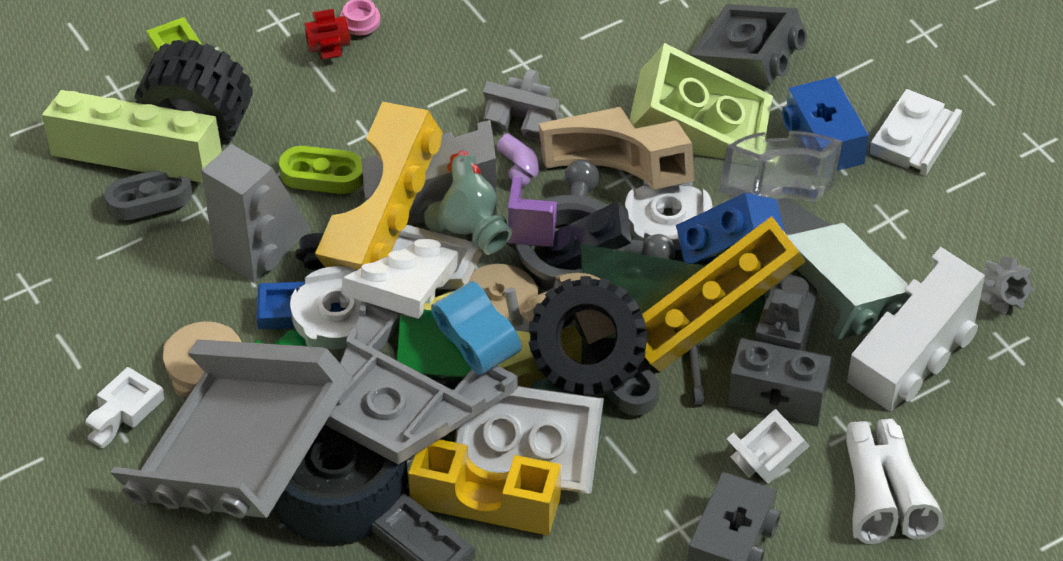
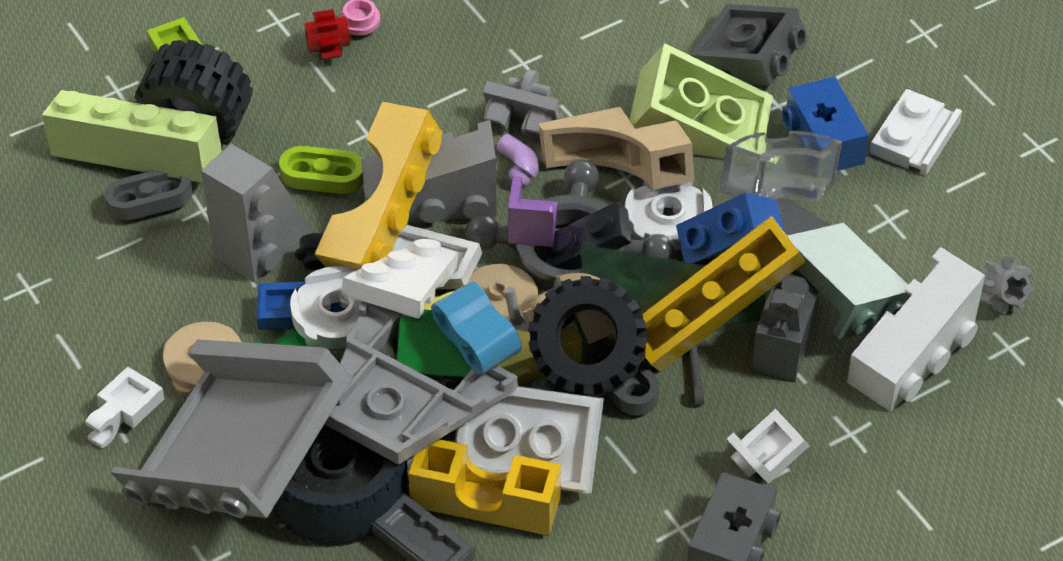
sand green animal [424,150,512,255] -> none
dark grey brick [727,338,832,426] -> none
white piece [846,418,945,544] -> none

